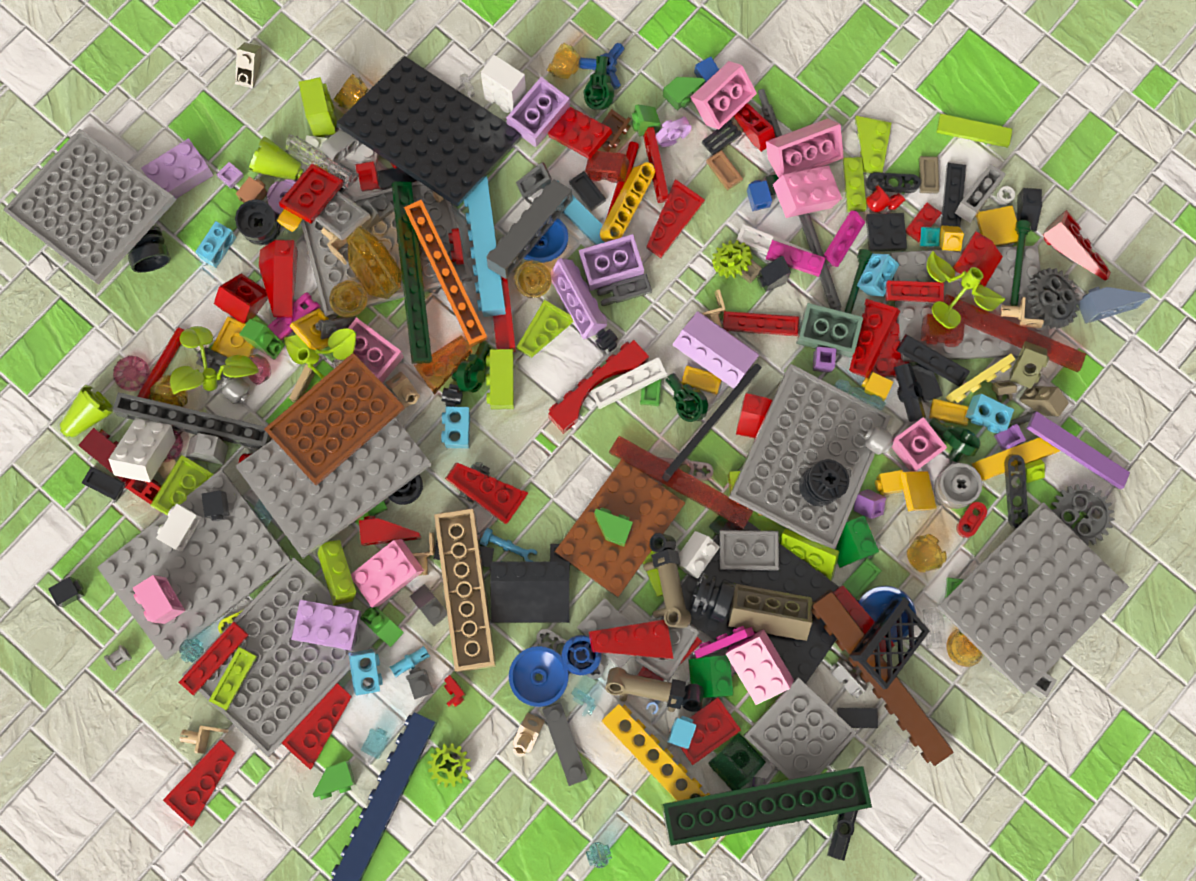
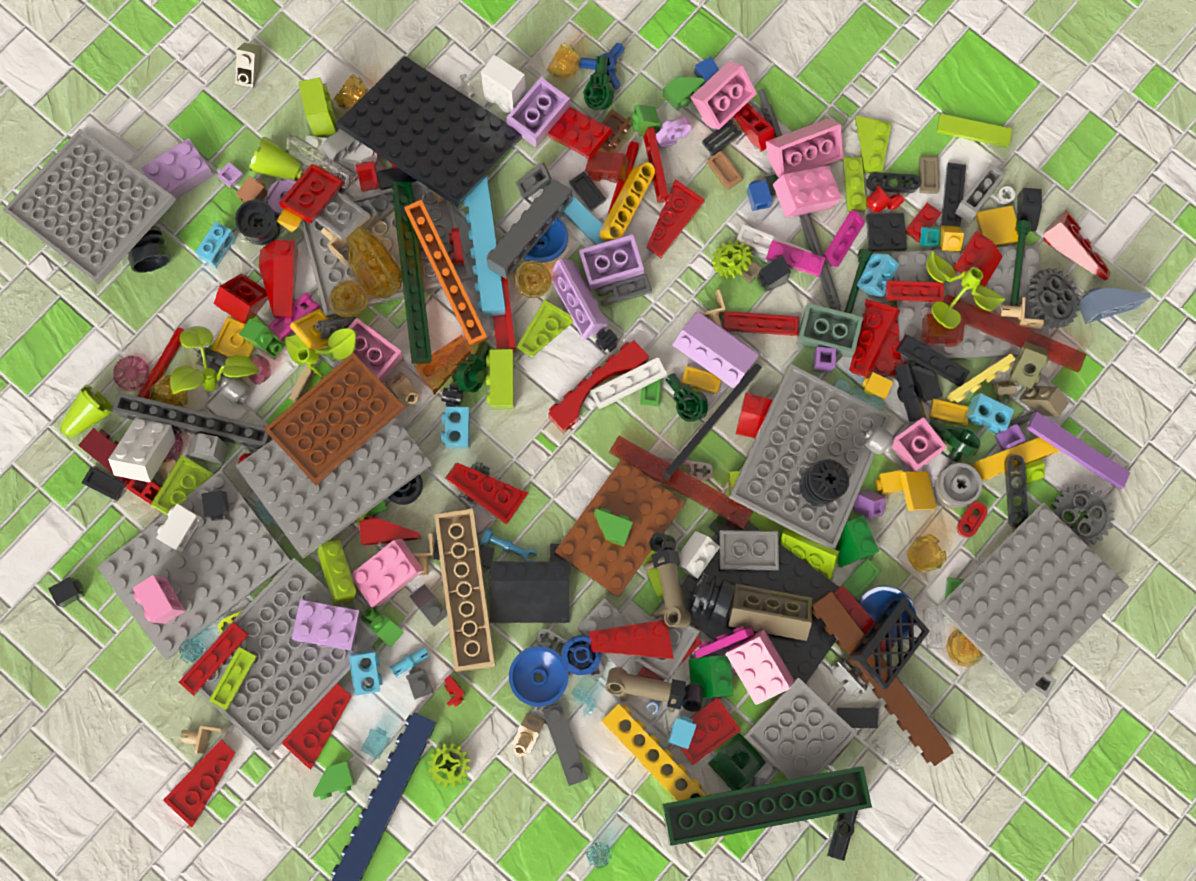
light grey bush [104,645,132,671] -> none

